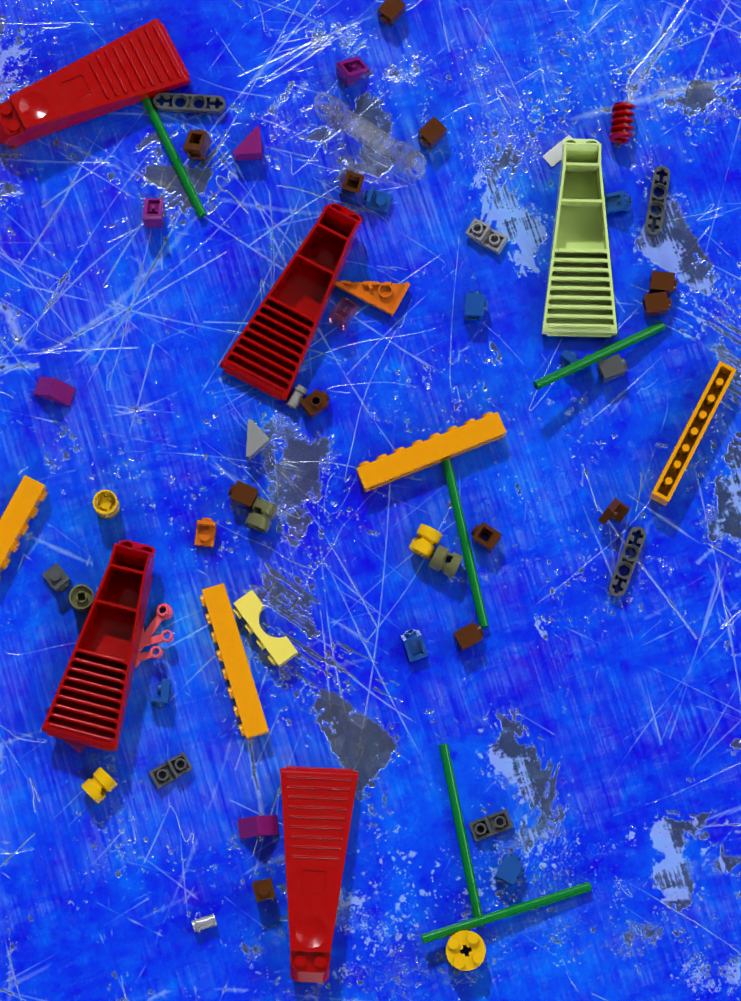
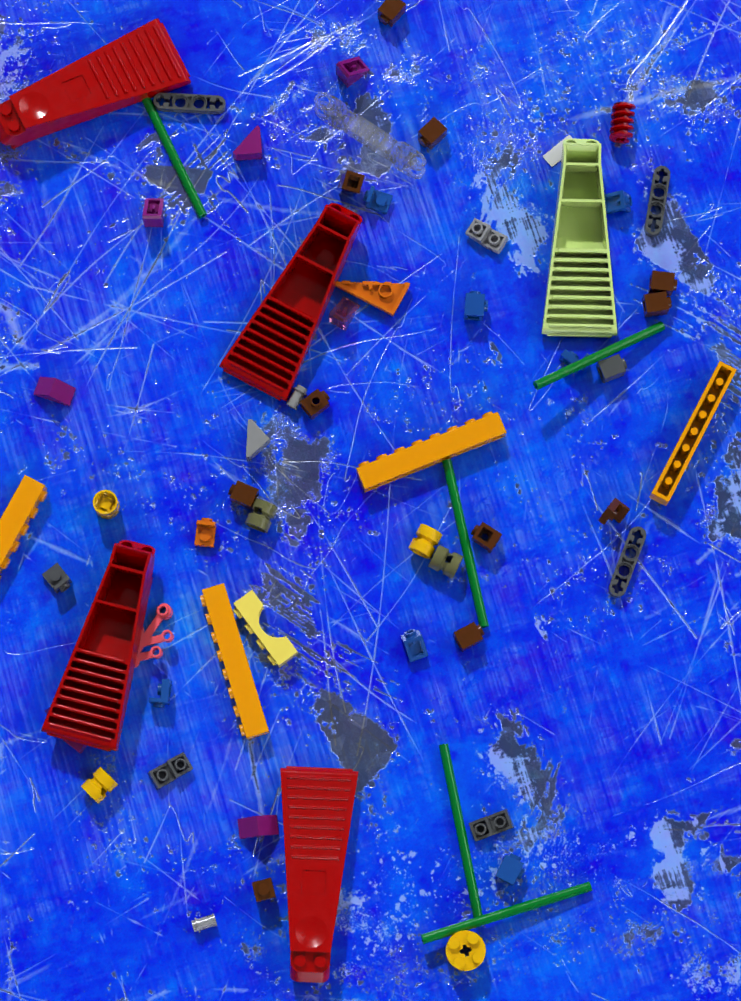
olive wheel [69,584,95,613] -> none
reddish brown brick [183,129,211,161] -> none

